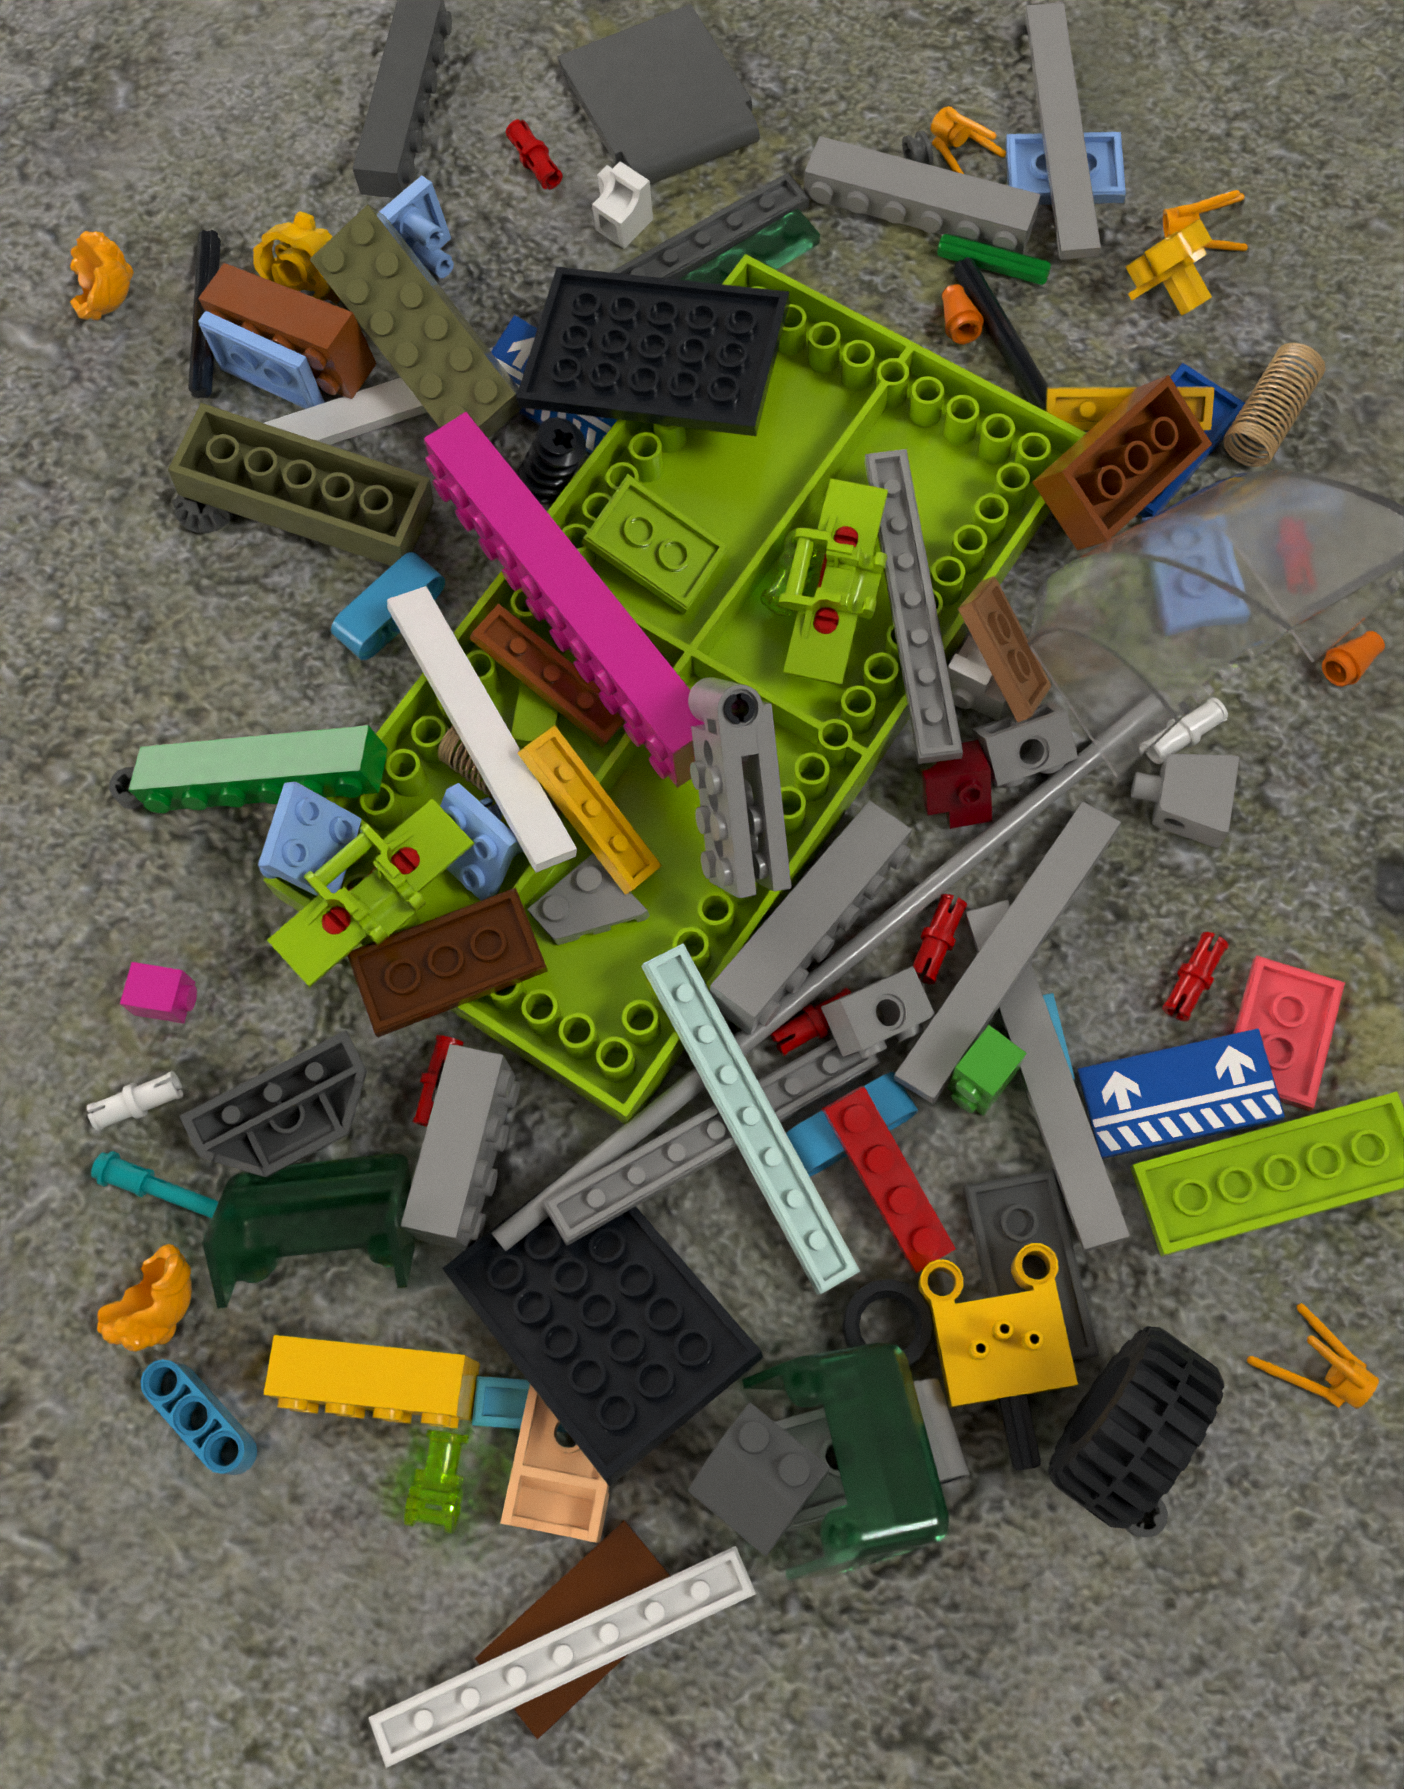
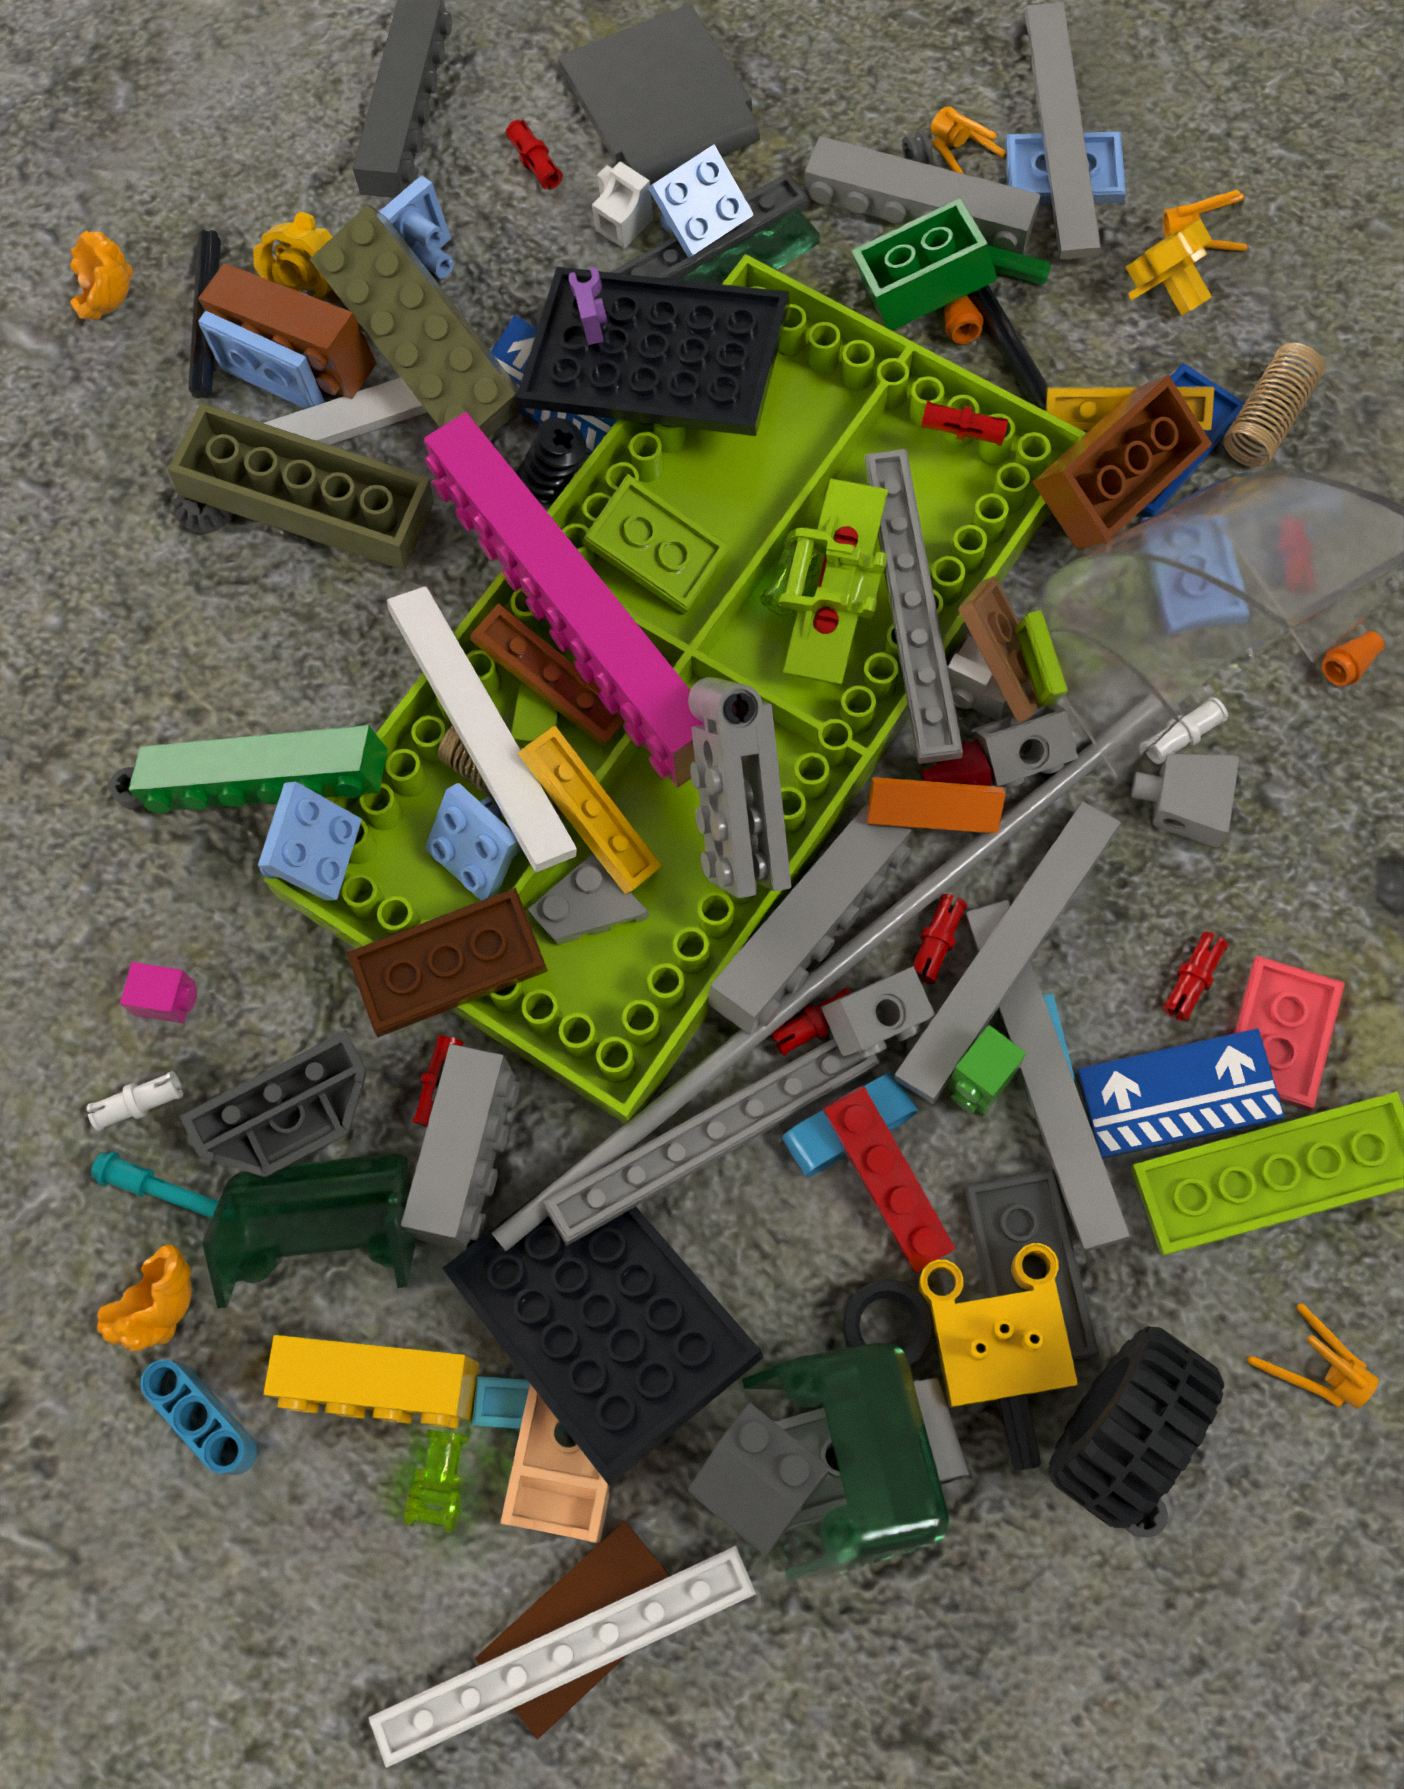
lime piece [267,798,474,988] -> none
dark azure beam [331,552,445,660] -> none
light aqua tile [641,943,860,1295] -> none
none -> medium lavender plate [569,267,608,345]
none -> plate [648,144,754,258]
none -> green brick [851,198,998,331]
none -> orange tile [866,777,1005,833]
none -> red pin [920,401,1008,446]
none -> lime tile [1014,610,1068,708]

